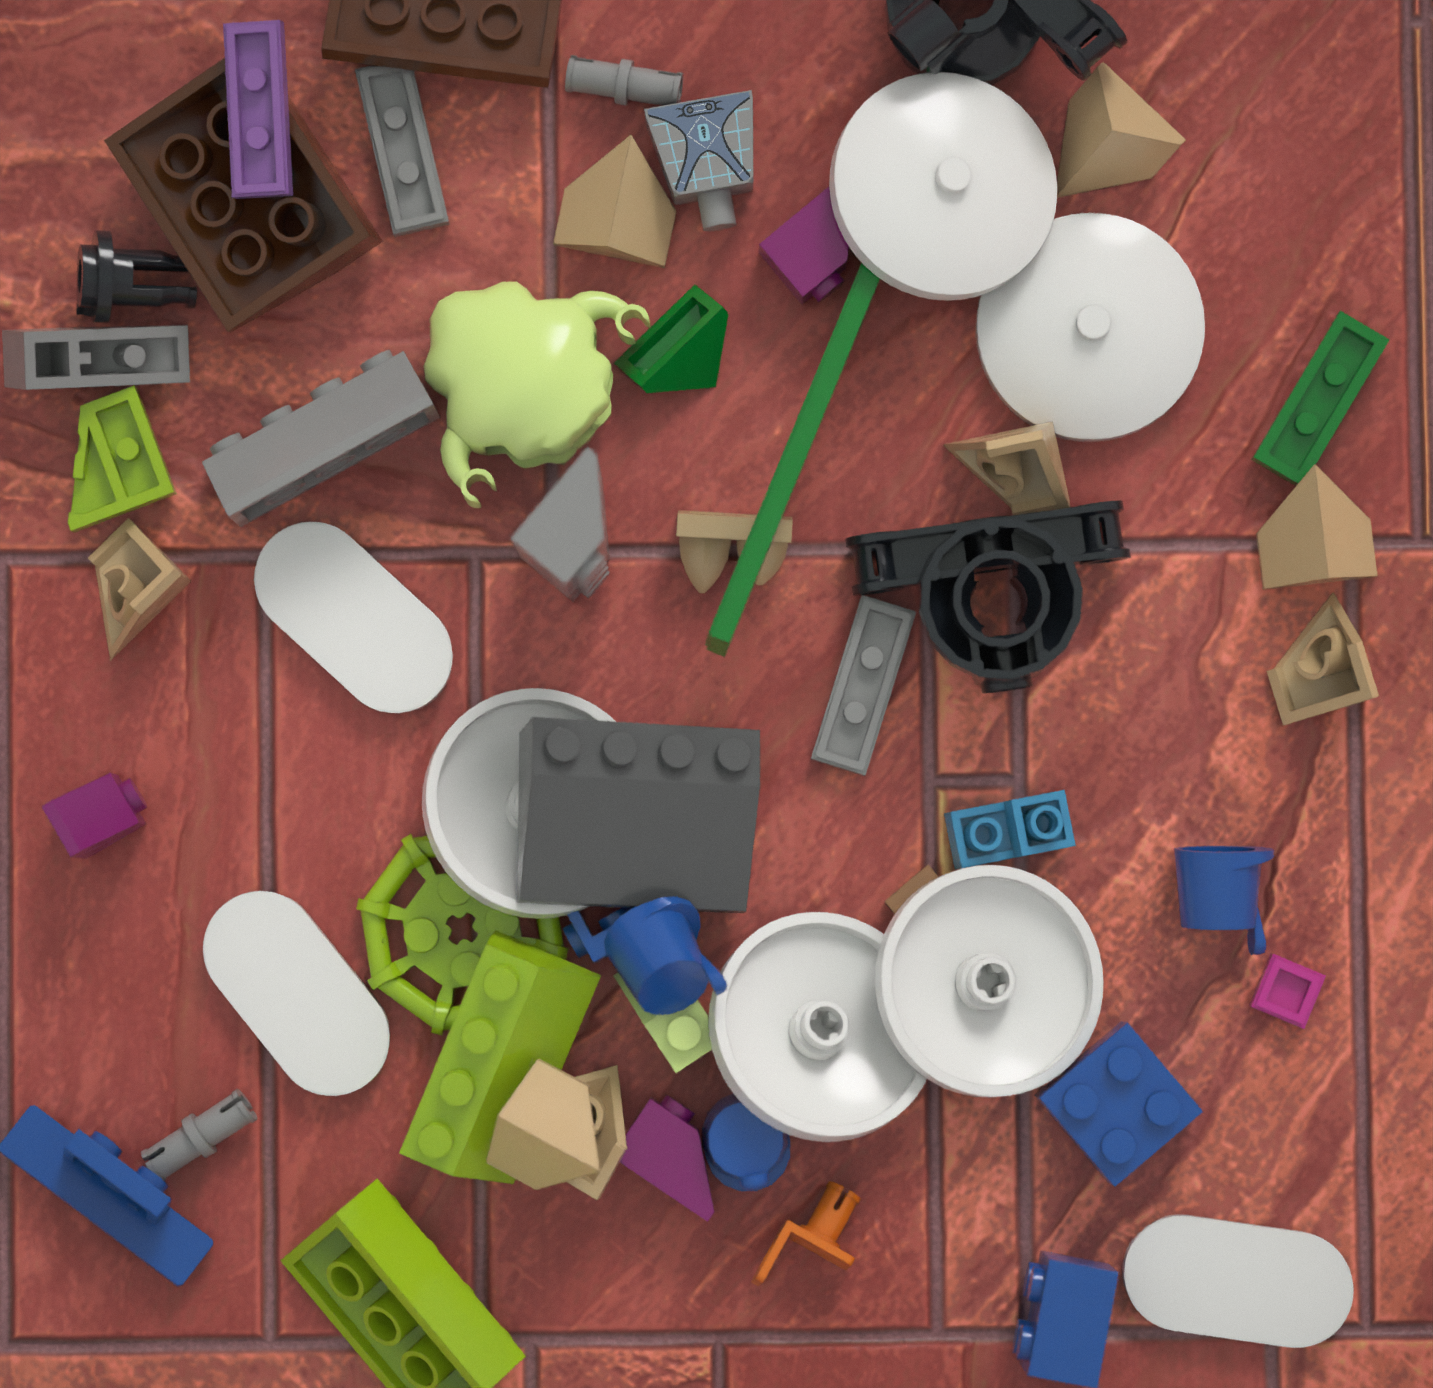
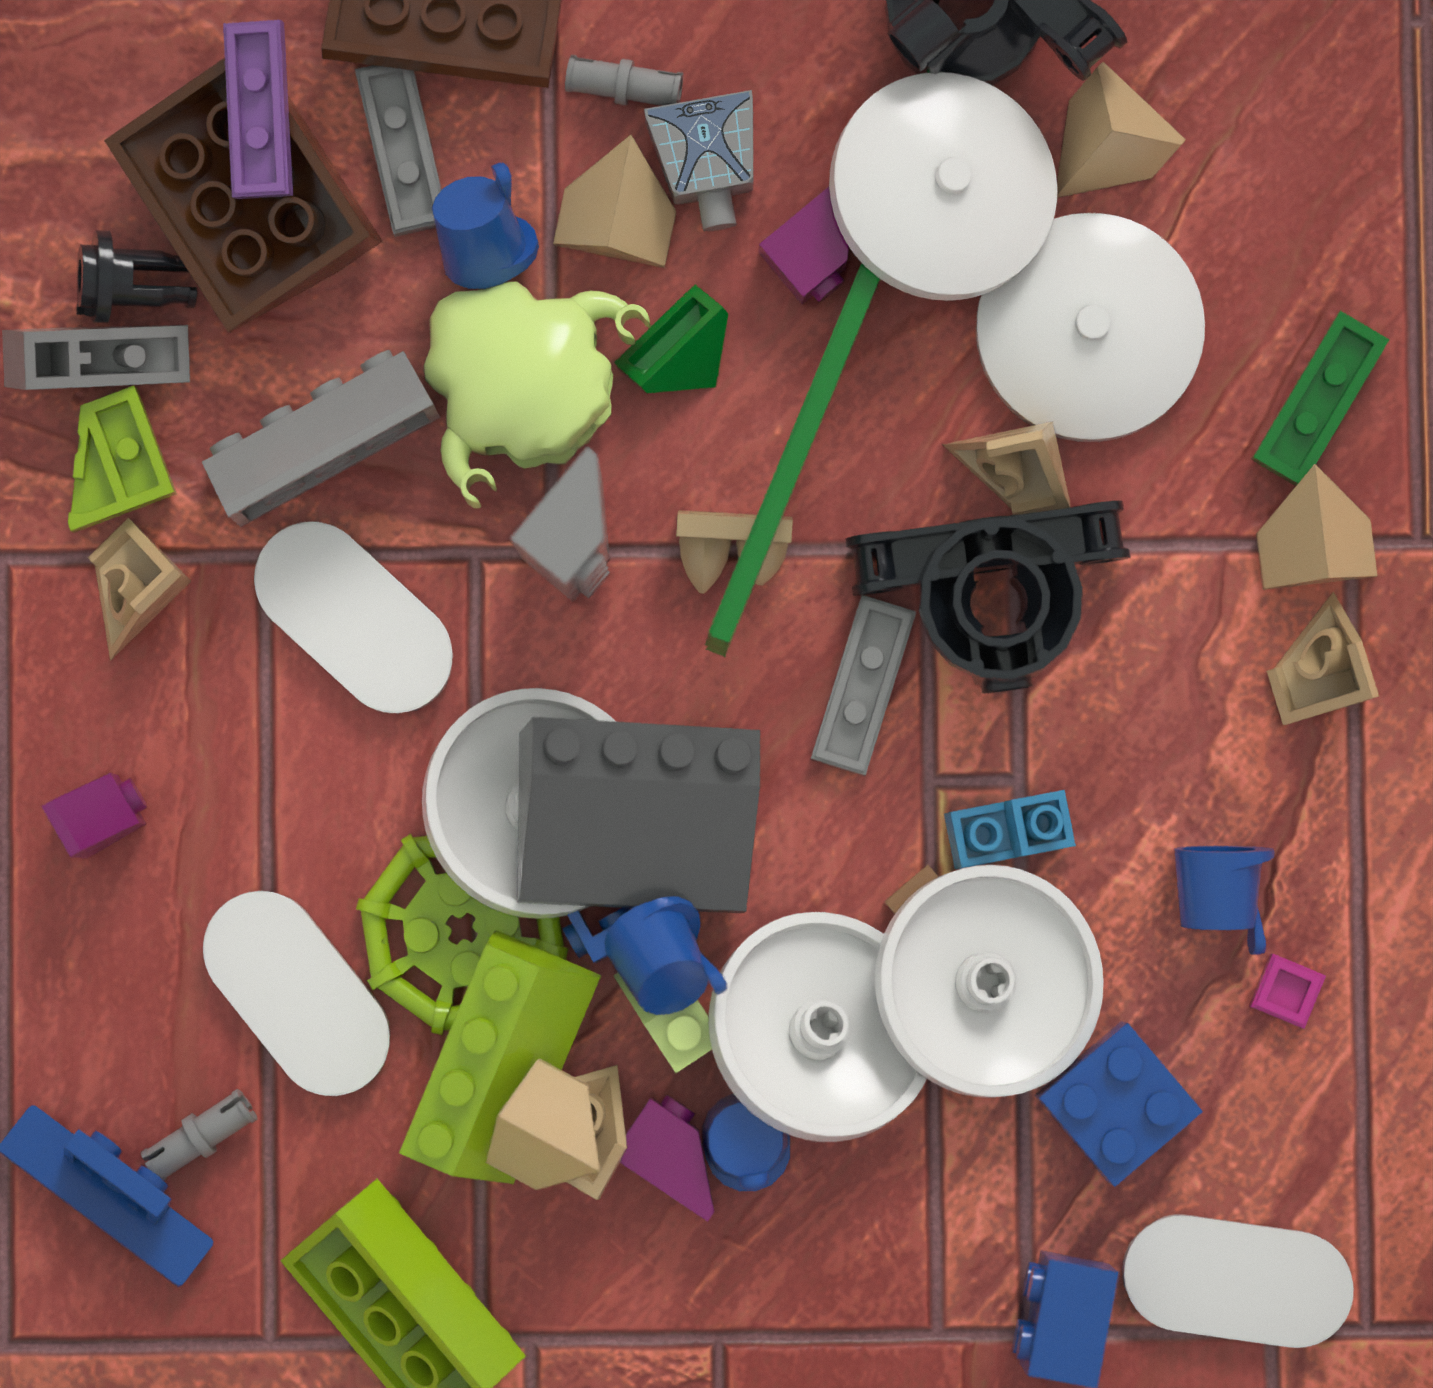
orange bracket [751,1181,861,1286] -> none
none -> blue hat [432,162,539,289]

